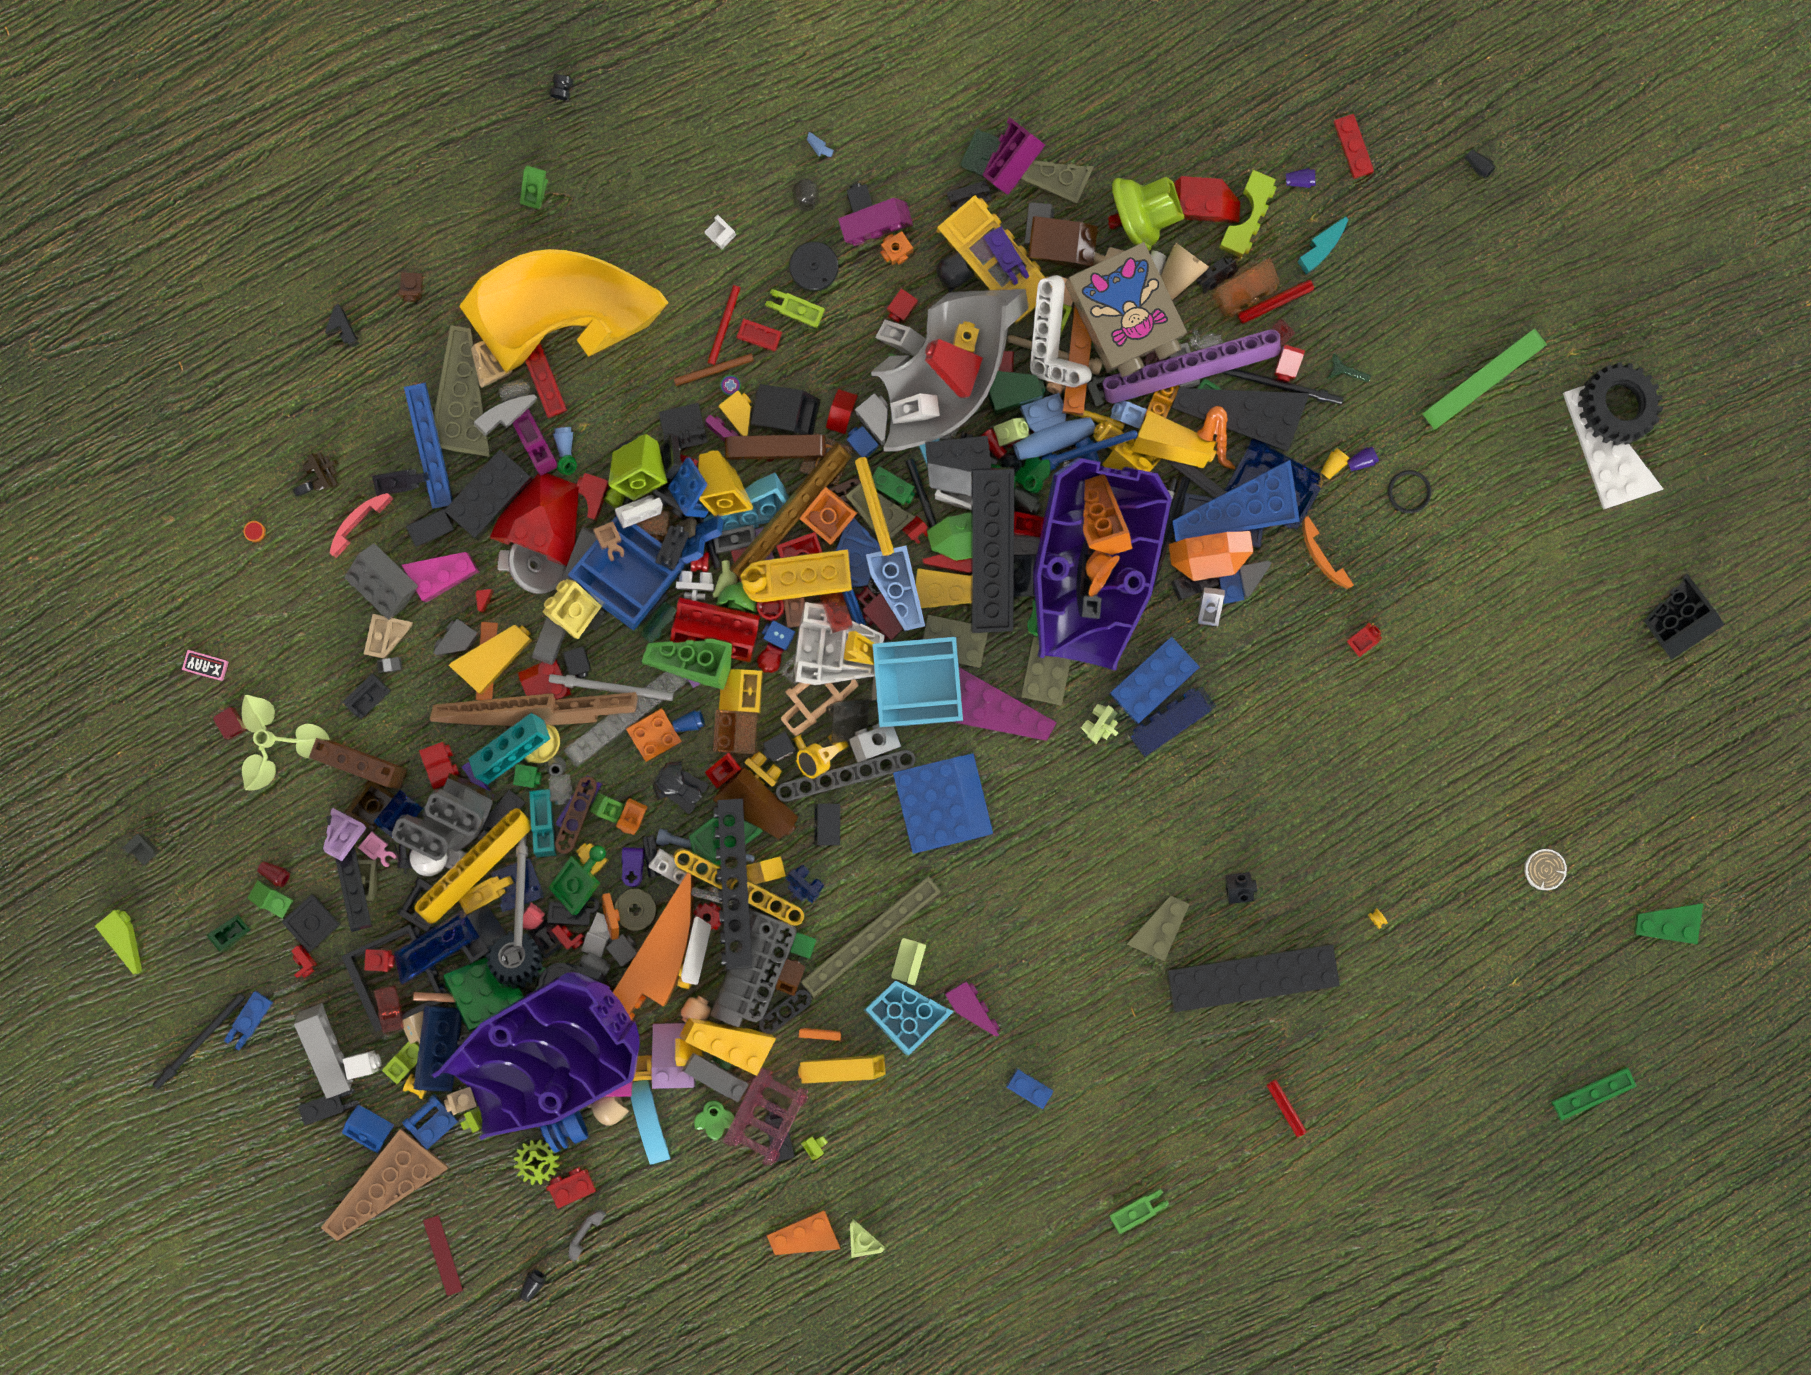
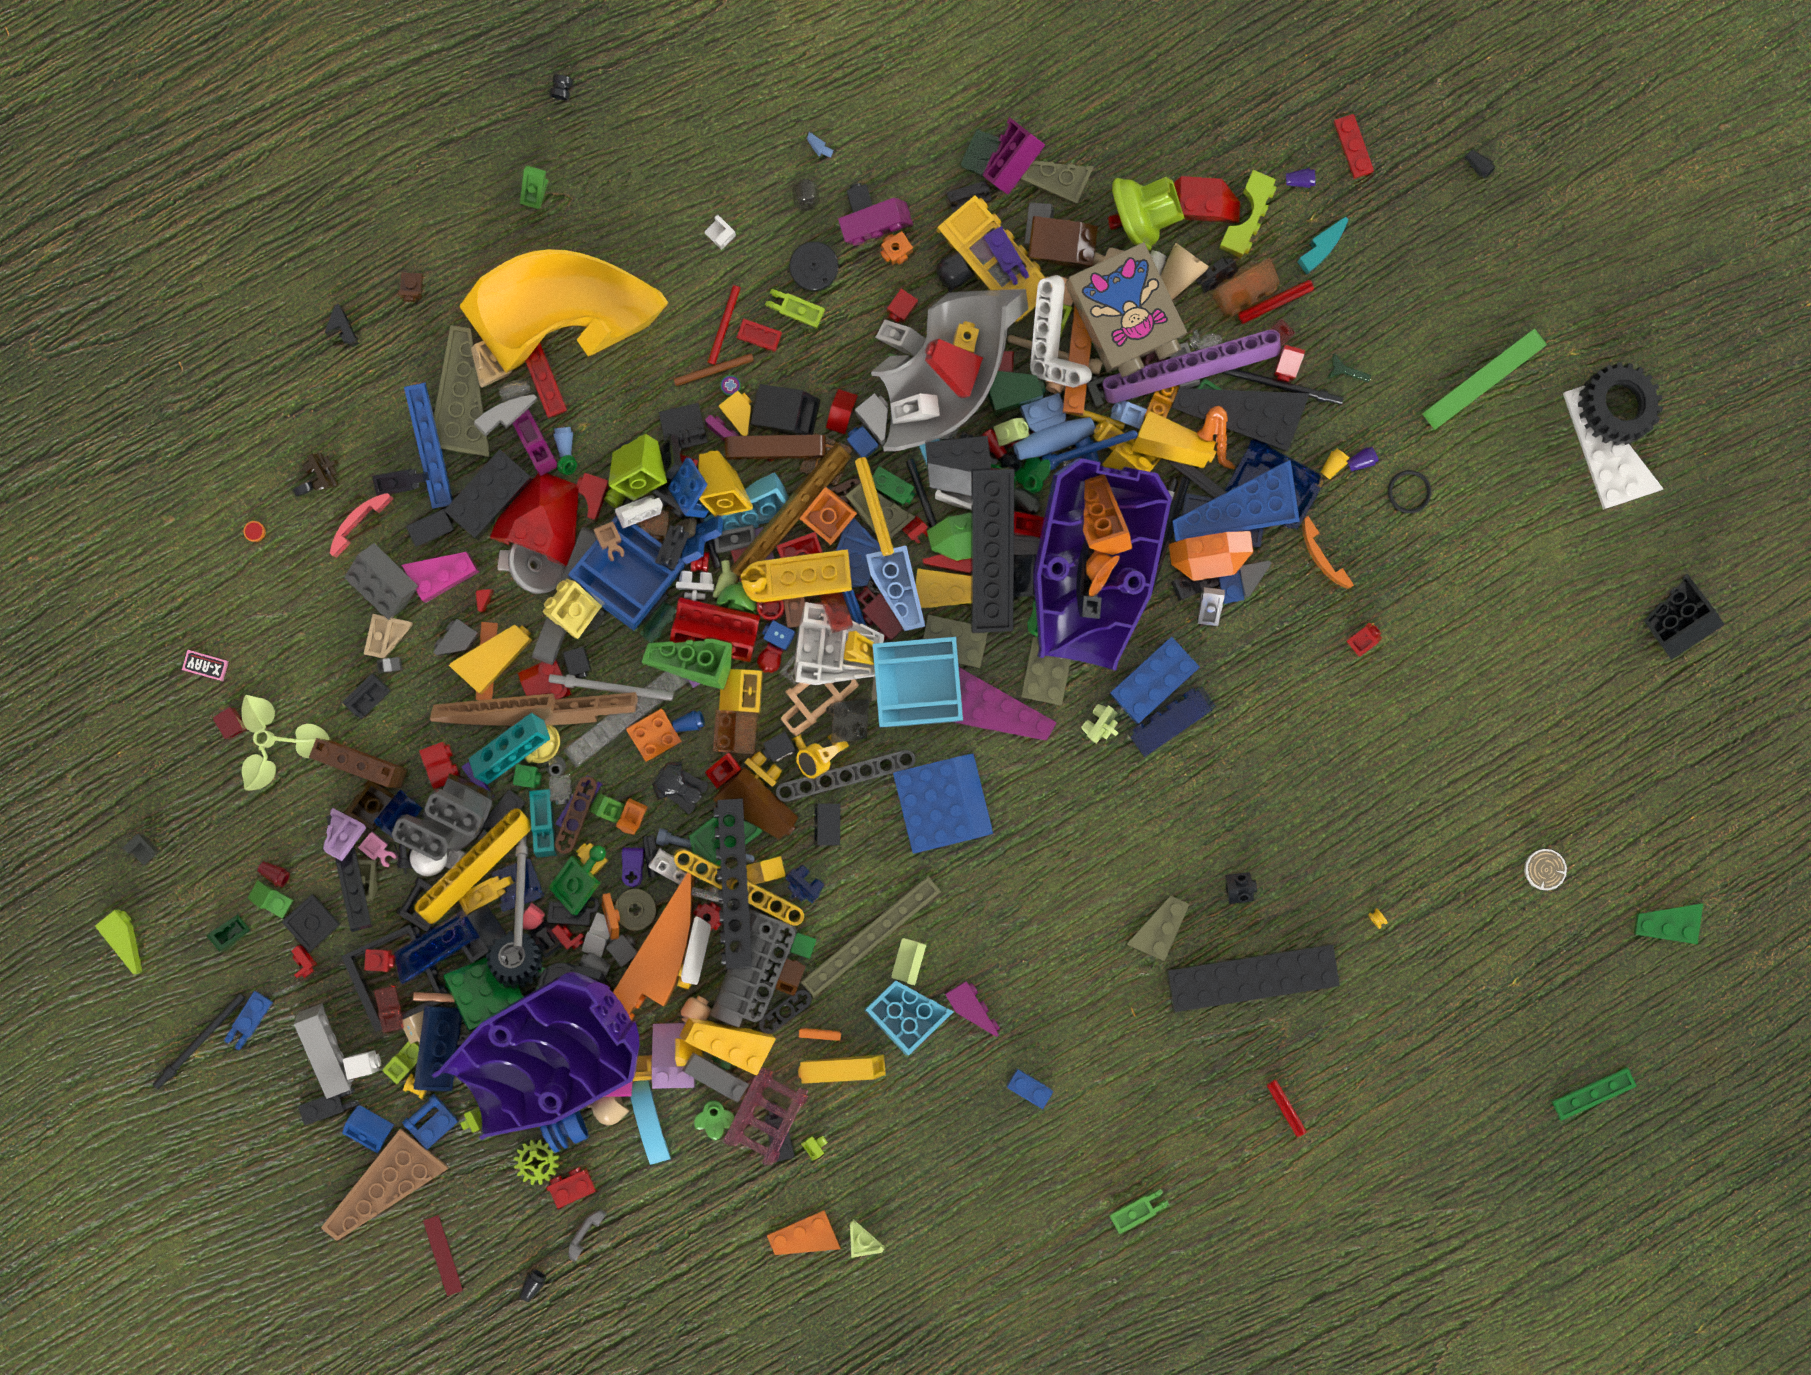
tan bracket [444,1087,477,1115] -> none
light grey brick [849,724,901,762] -> none

